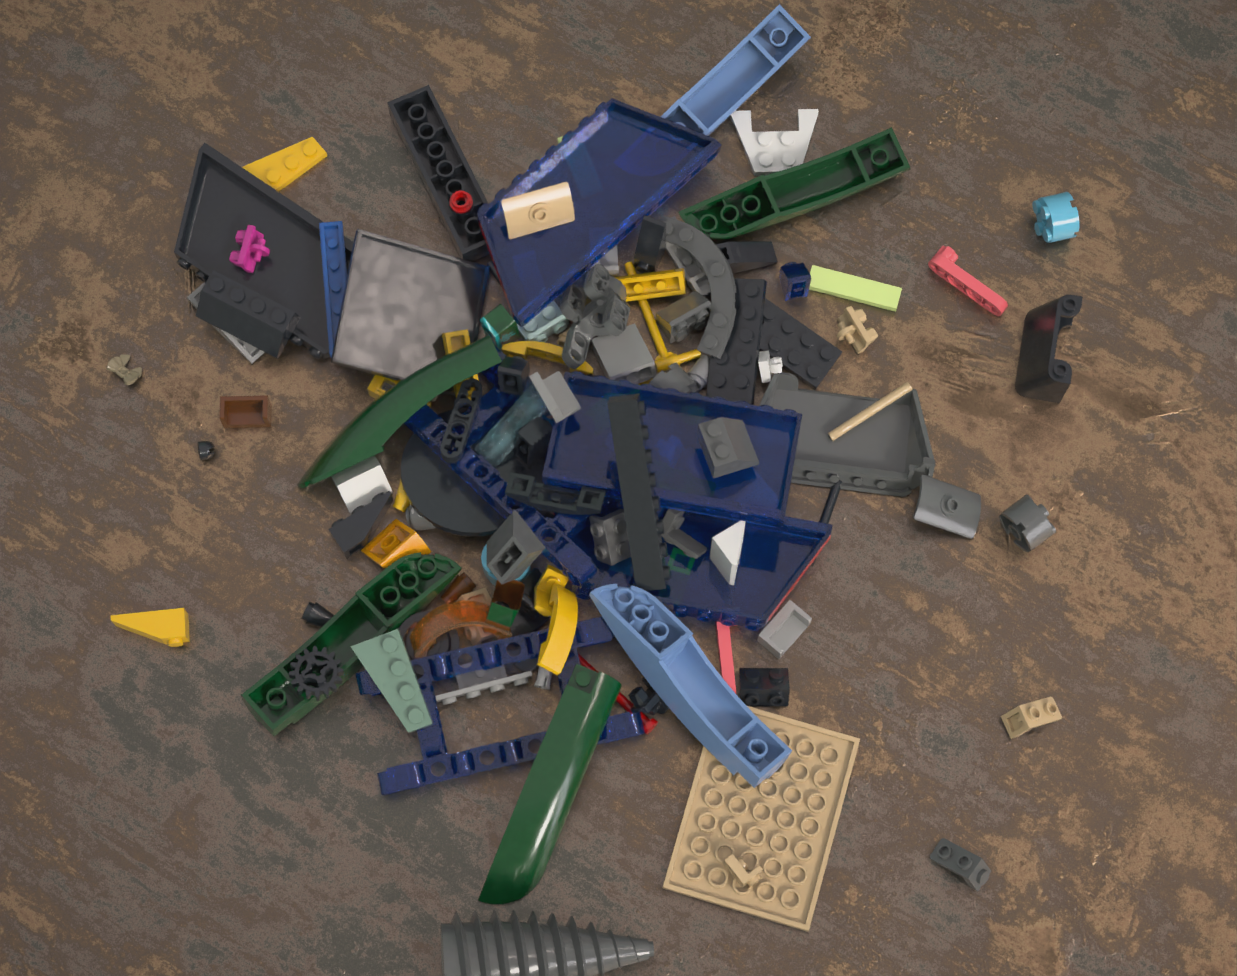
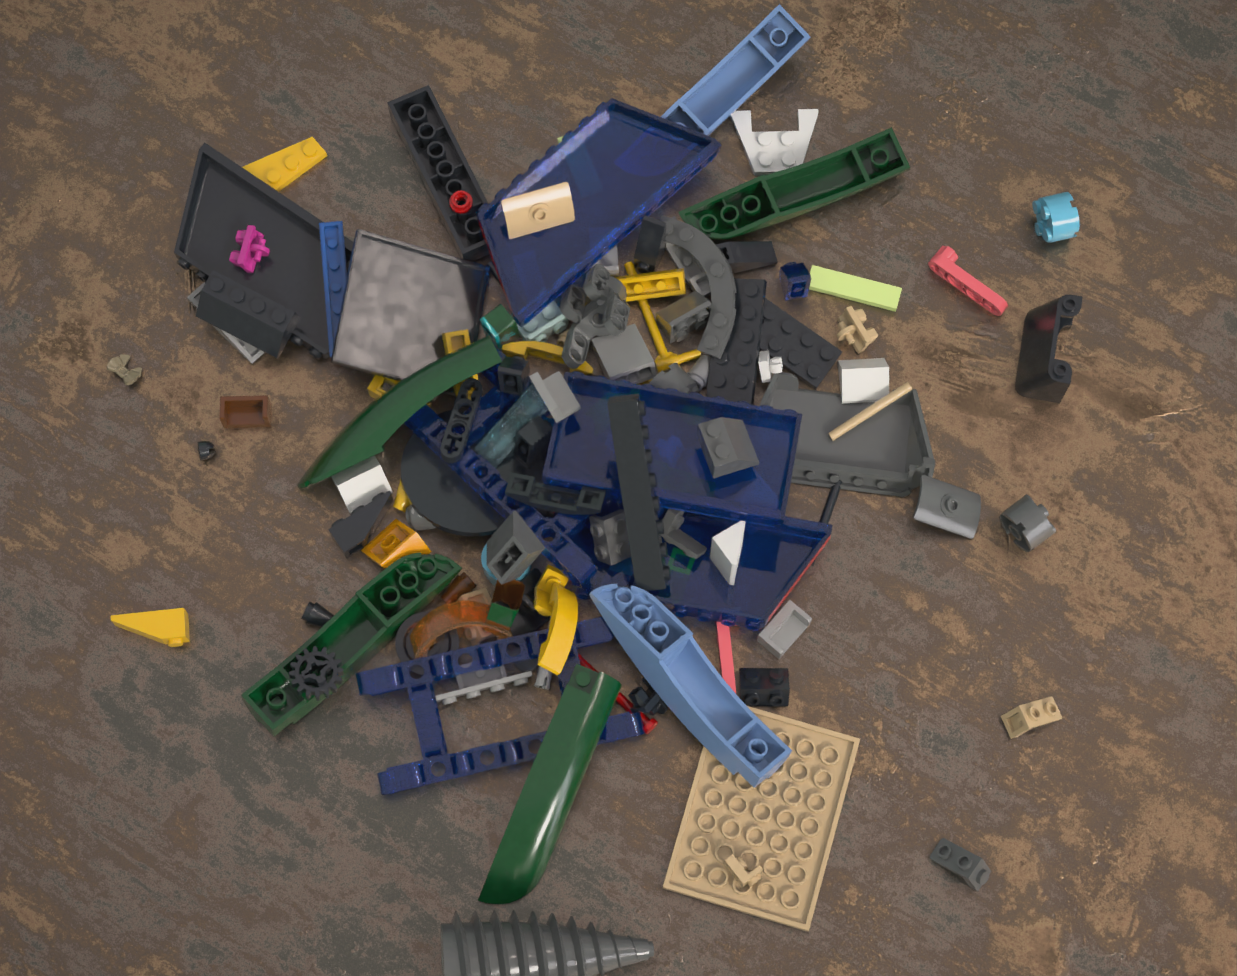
sand green wedge [350,629,434,733] -> none
none -> white slope [837,358,889,404]

